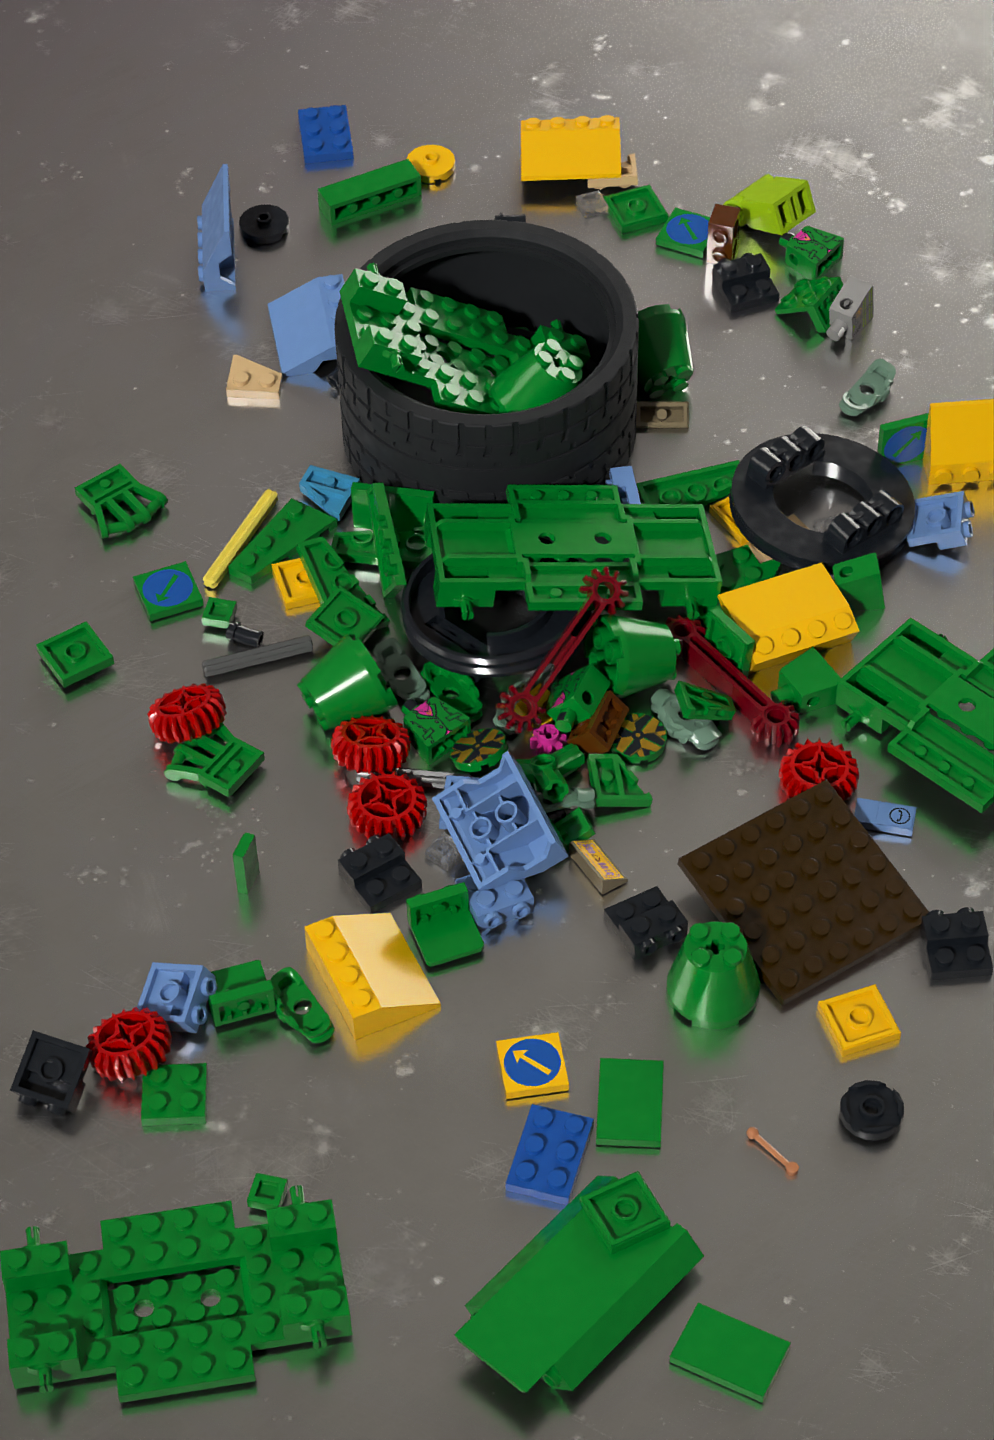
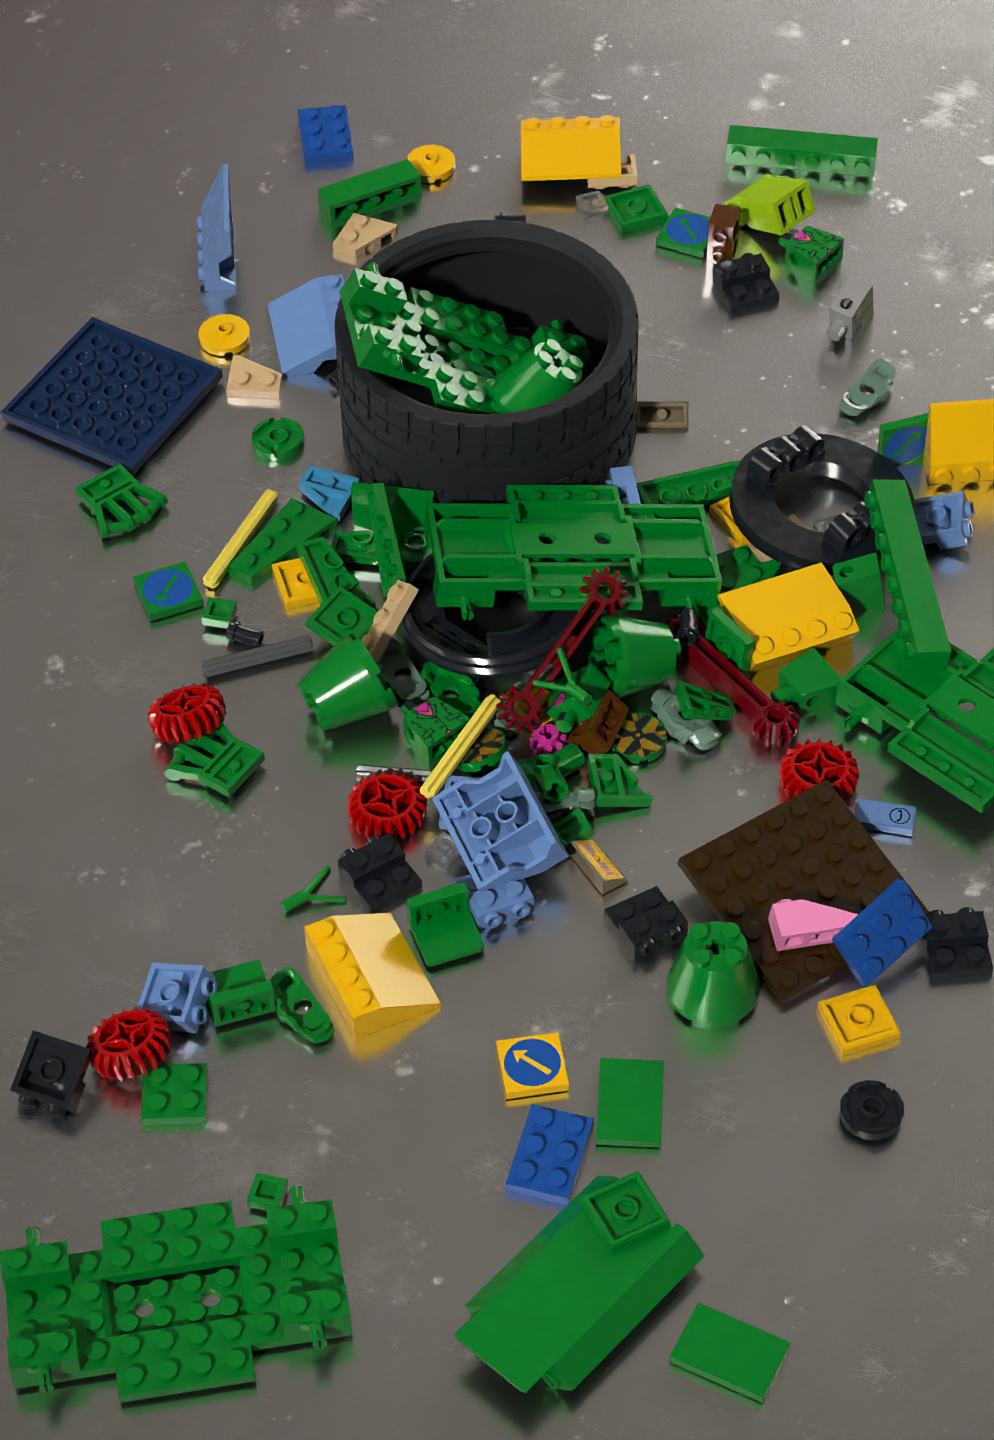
green plate [36,621,114,688] -> none
green tile [233,832,260,895] -> none
black plate [239,204,289,244] -> none
red gear [331,715,411,775] -> none
green cone [637,304,694,399] -> none
nougat hinge [746,1127,799,1176] -> none
green bracket [775,276,843,333] -> none
none -> dark blue plate [1,317,223,475]
none -> yellow plate [198,314,250,356]
none -> green tile [251,417,305,461]
none -> green plant [280,865,347,913]
none -> tan wing [332,213,398,258]
none -> tan plate [361,580,419,664]
none -> light yellow axle [420,694,501,799]
none -> green plant [532,647,592,705]
none -> black pin [677,609,700,646]
none -> green brick [726,125,878,177]
none -> bright pink slope [768,899,858,951]
none -> blue plate [832,879,932,987]
none -> green brick [864,480,952,671]

